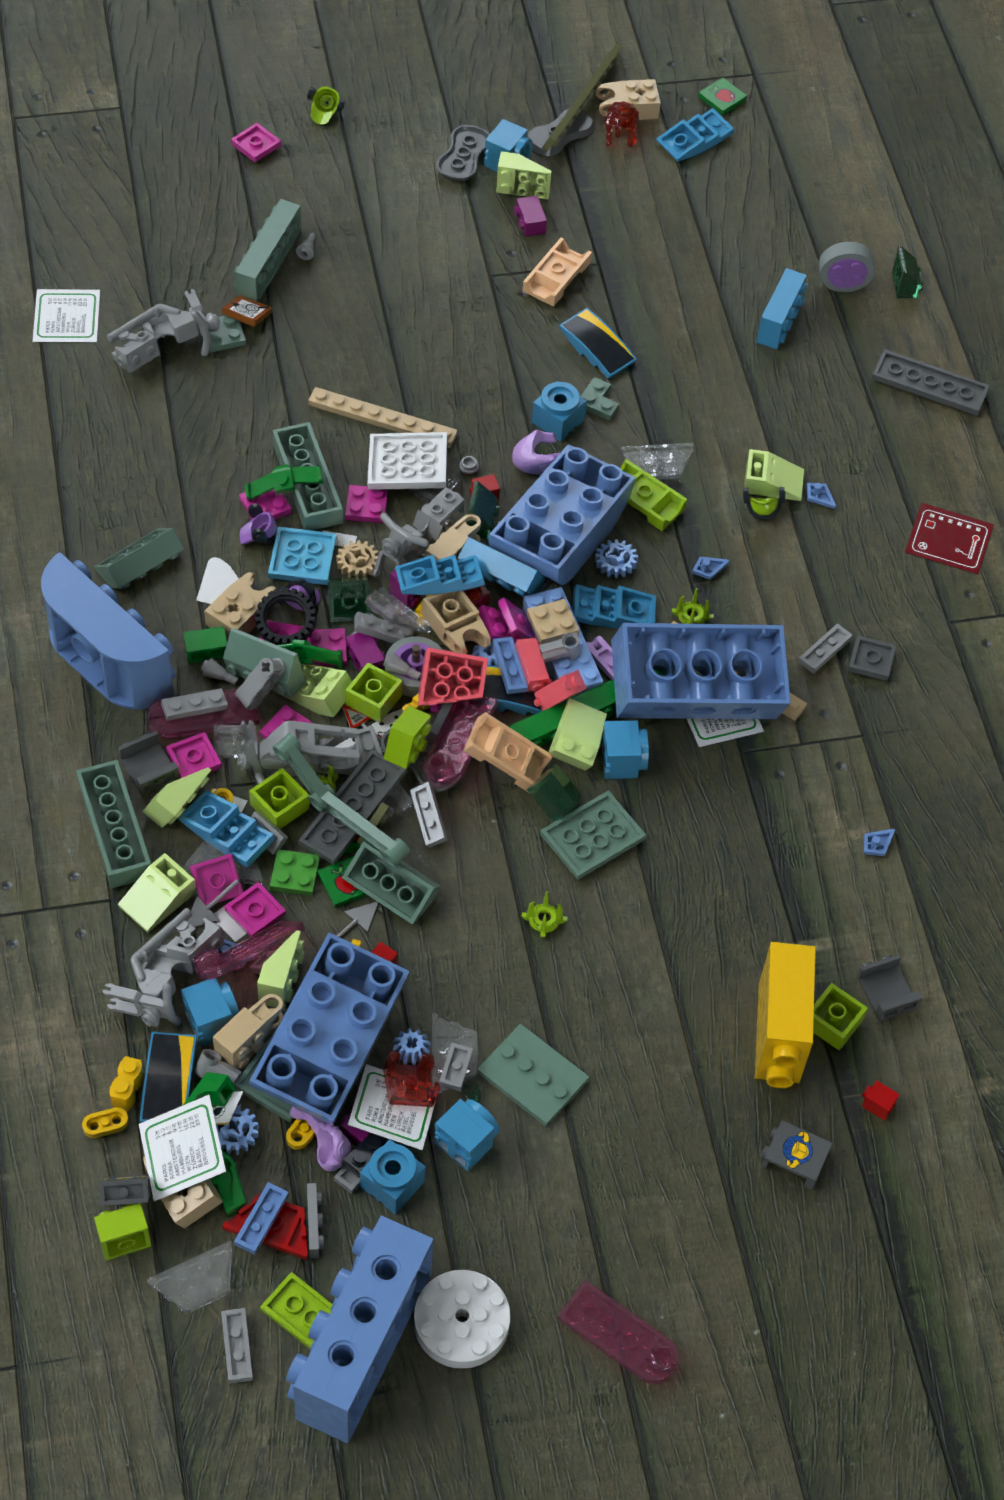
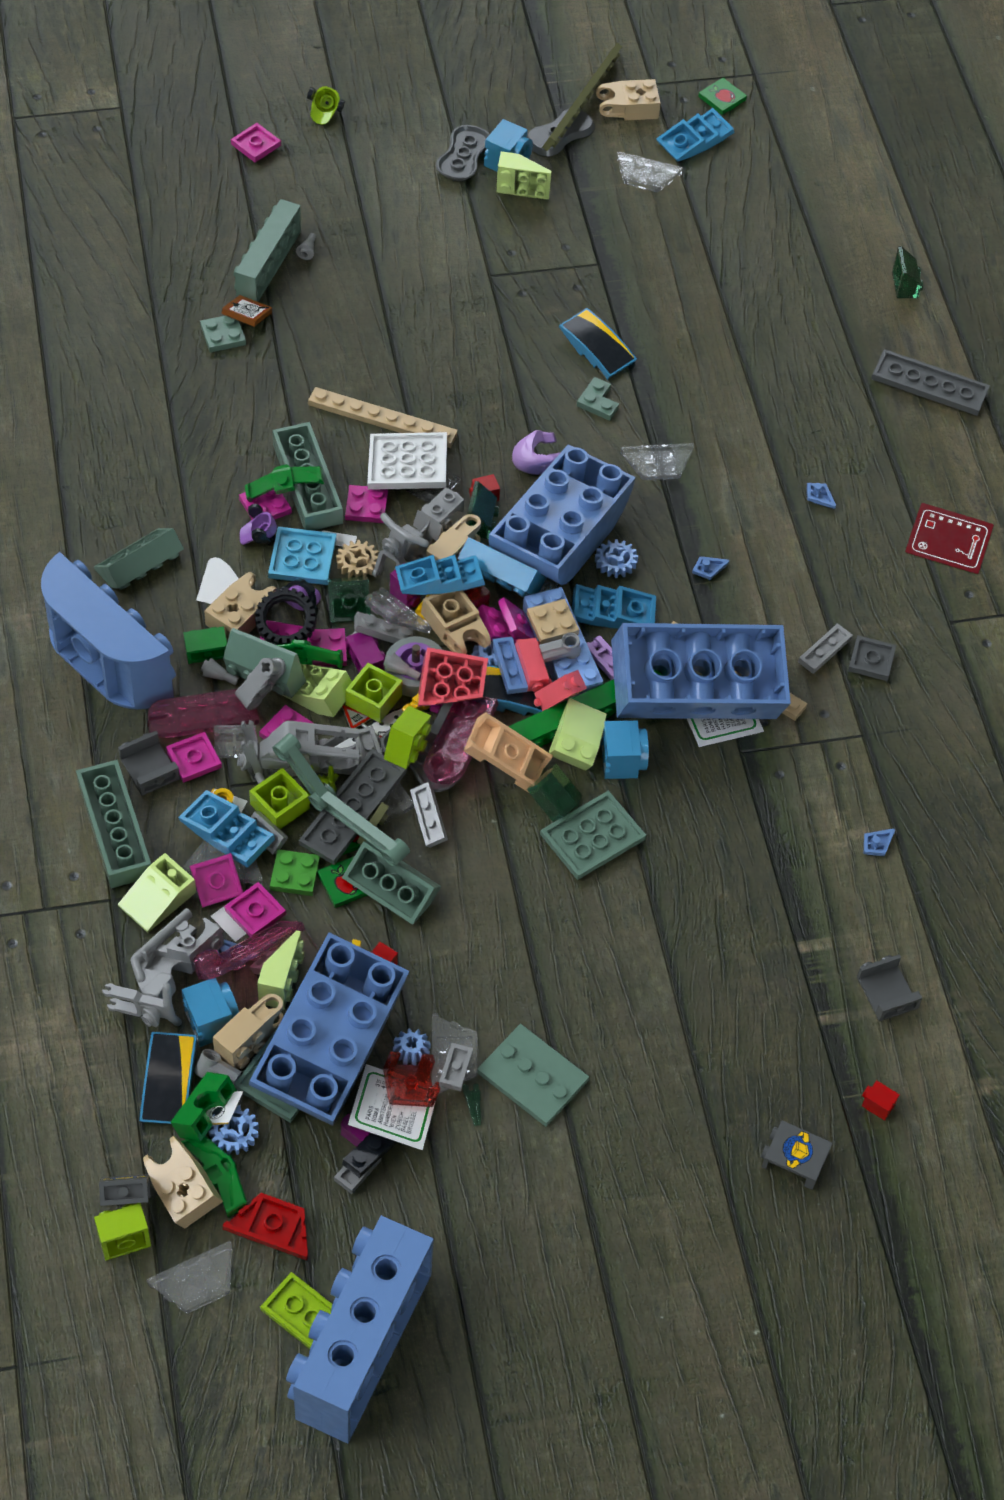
white sticker [33,289,100,342] -> none
yellow plate [82,1107,129,1138] -> none
light grey piece [107,289,220,373] -> none
yellow brick [110,1056,144,1112] -> none
white sticker [139,1095,226,1201] -> none
yellowish green slope [142,767,211,828] -> none
light grey plate [161,688,228,721] -> none
light grey piece [187,879,239,927] -> none
light grey plate [221,1308,253,1384] -> none
medium blue plate [234,1182,289,1255] -> none
yellow plate [286,1119,316,1150] -> none
lavender hair [290,1107,352,1172] -> none
light grey plate [307,1183,324,1259] -> none
light grey piece [336,902,379,938] -> none
dark azure piece [360,1139,426,1215] -> none
white piece [414,1270,510,1368] -> none
dark azure piece [434,1099,500,1171] -> none
light grey plate [459,456,479,474] -> none
magenta brick [514,195,547,237] -> none
lime piece [521,891,568,938] -> none
light nougat piece [523,238,592,307] -> none
dark azure piece [532,381,587,442] -> none
clear pink plate [557,1280,679,1384] -> none
clear red piece [603,101,639,147] -> none
lime piece [620,459,687,531] -> none
lime piece [671,588,714,624] -> none
cap [743,487,786,520] -> none
yellowish green slope [744,449,804,501] -> none
yellow brick [755,942,816,1088] -> none
dark azure brick [756,268,808,349] -> none
lime brick [813,983,868,1050] -> none
wheel [819,242,875,292] -> none
none -> clear wing [617,151,683,192]

